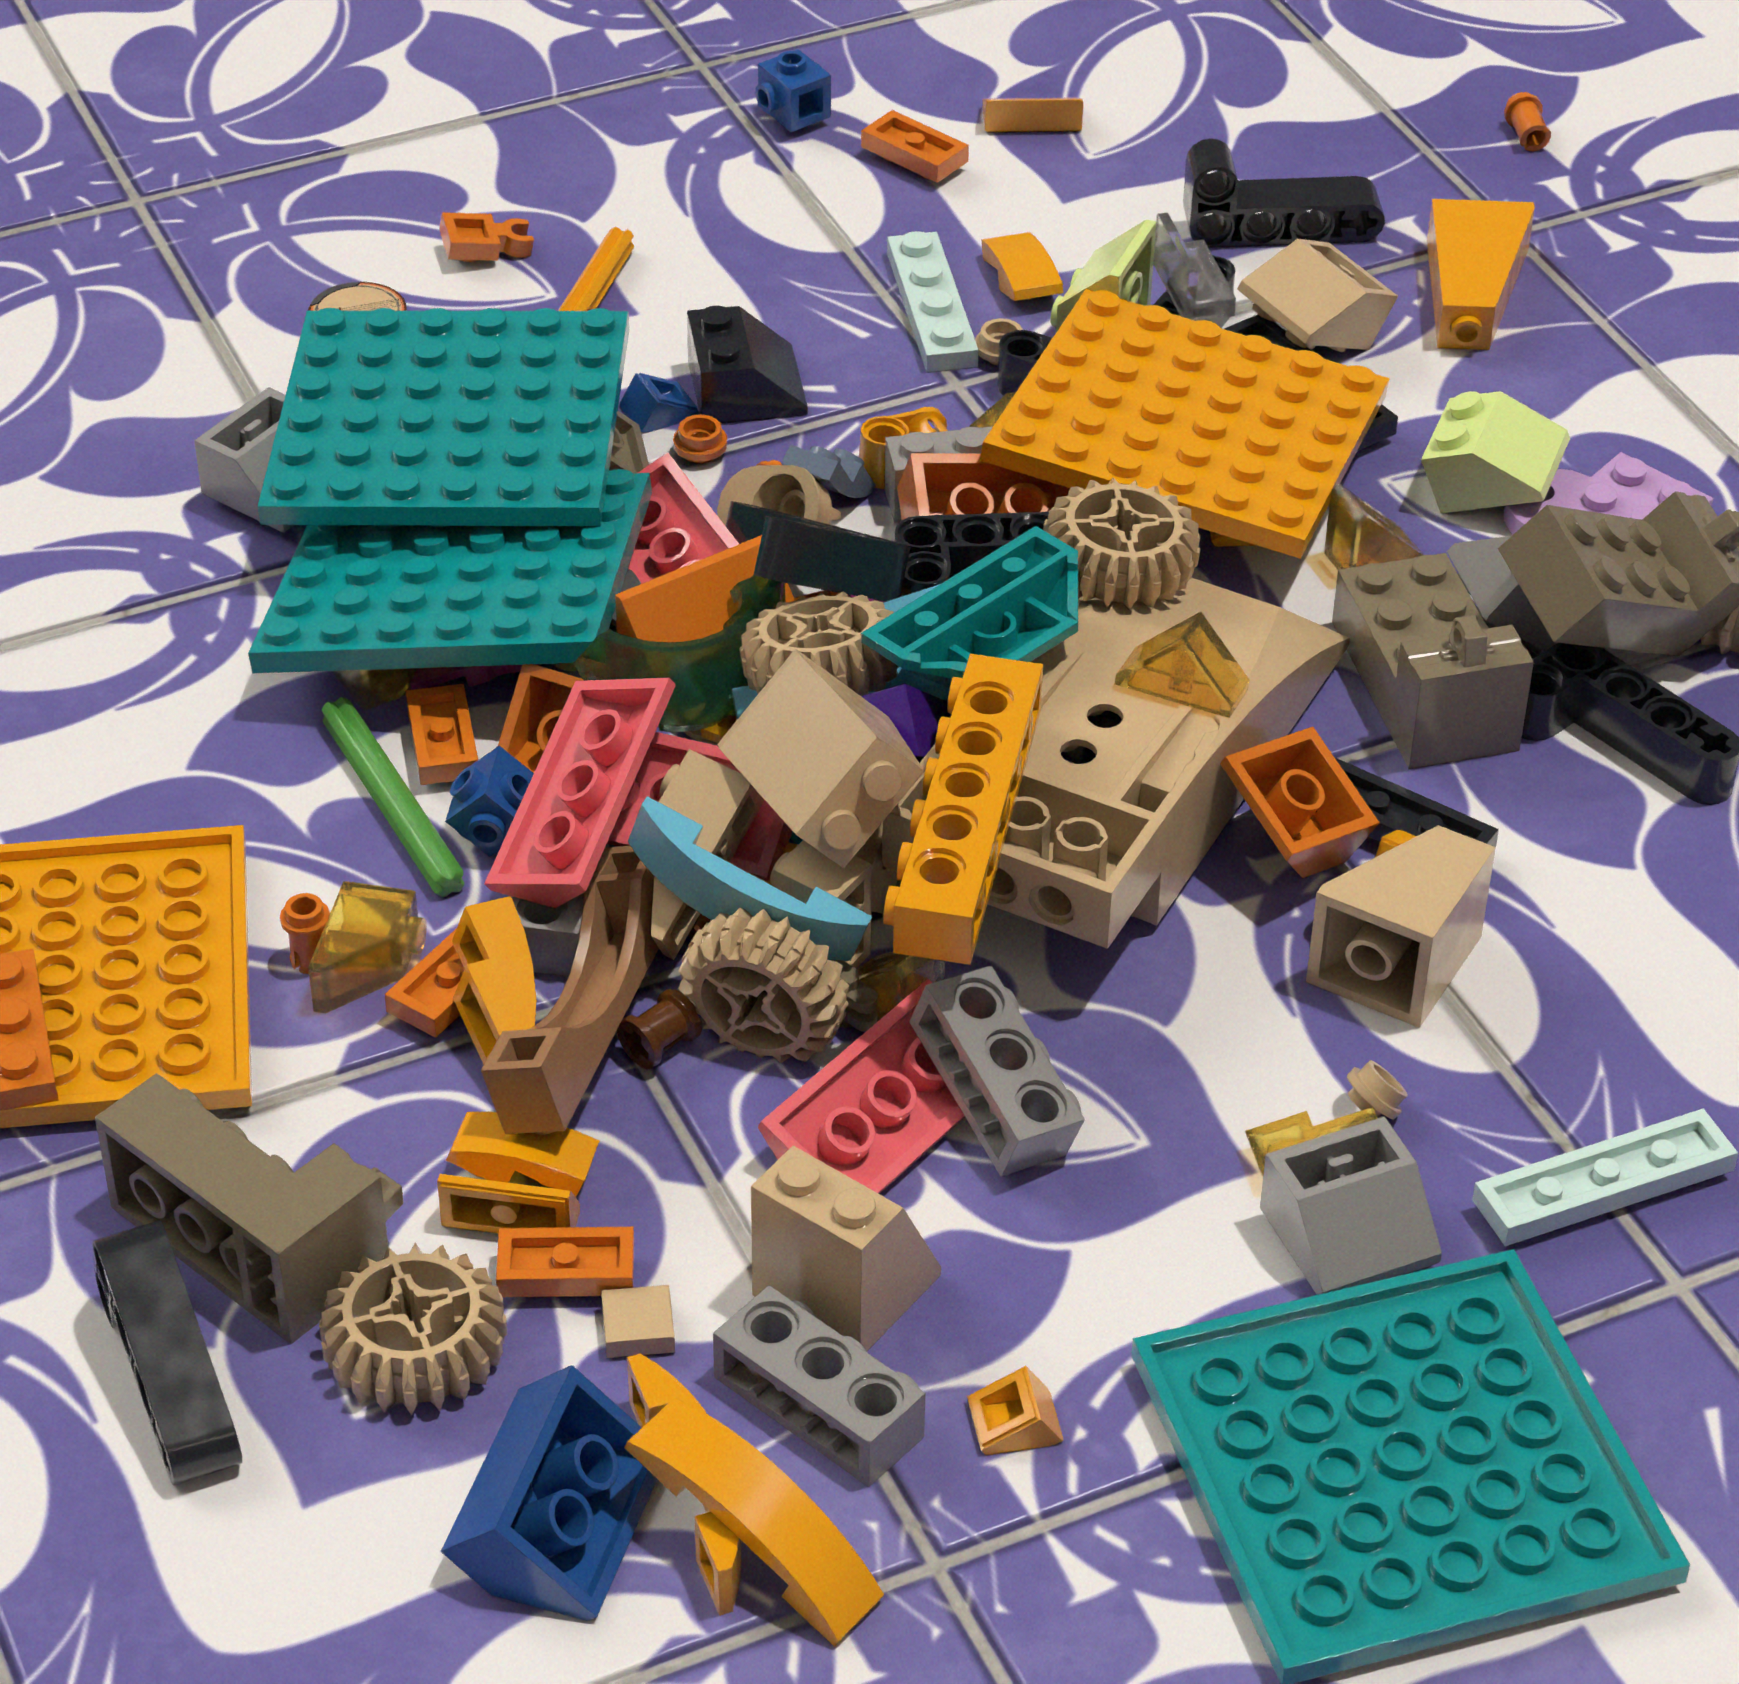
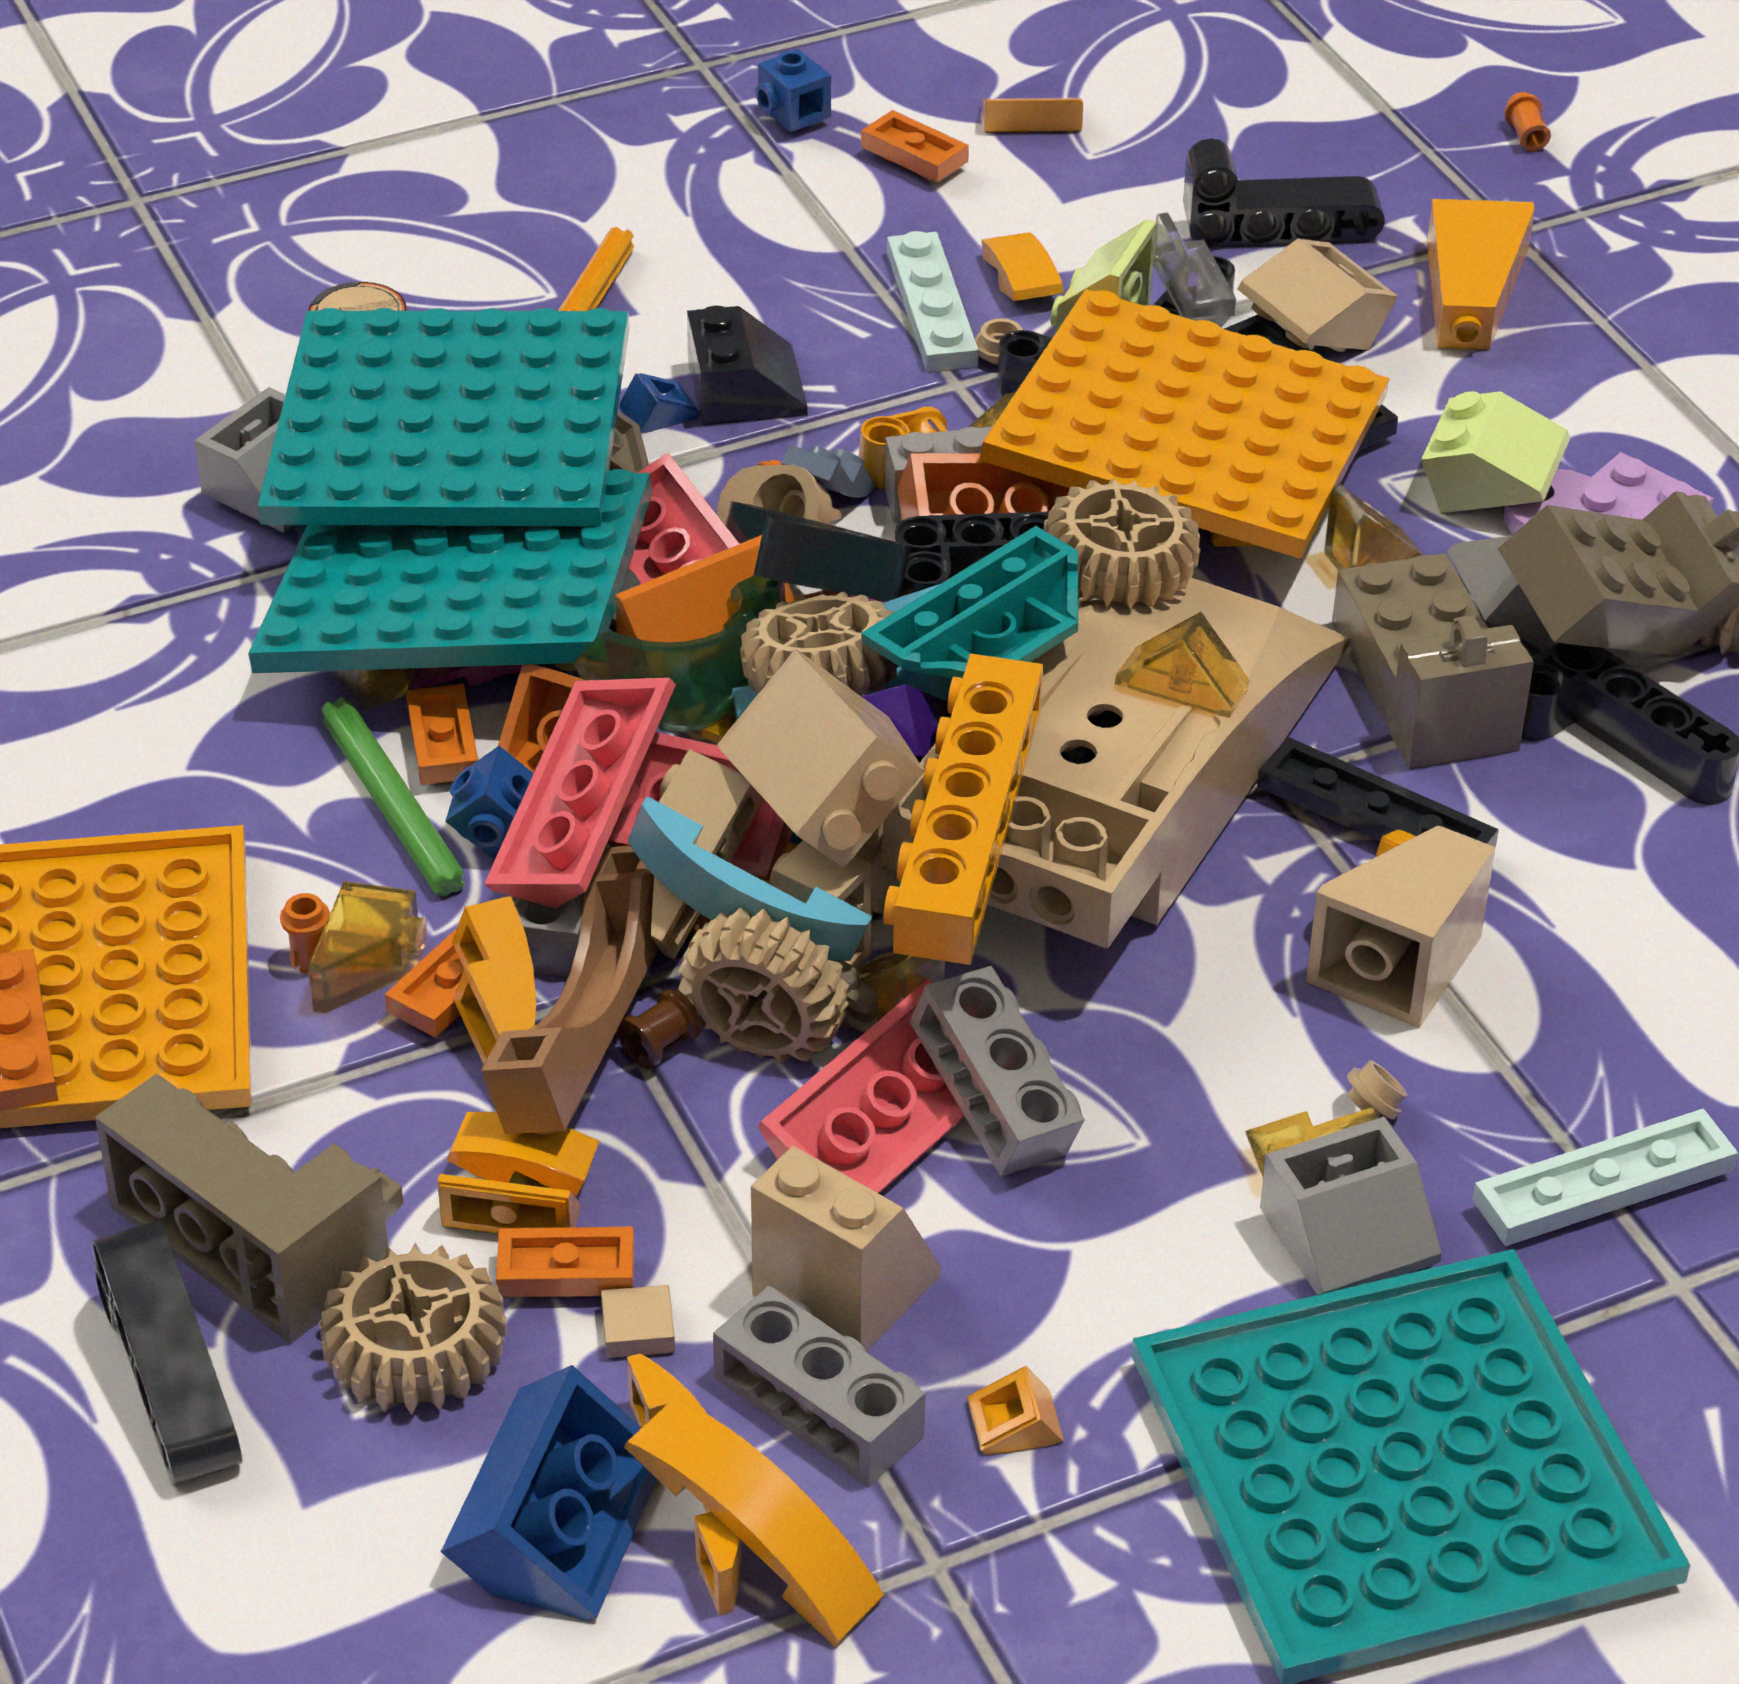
orange plate [439,212,534,262] -> none
orange plate [673,415,727,464] -> none
orange slope [1220,726,1380,878] -> none

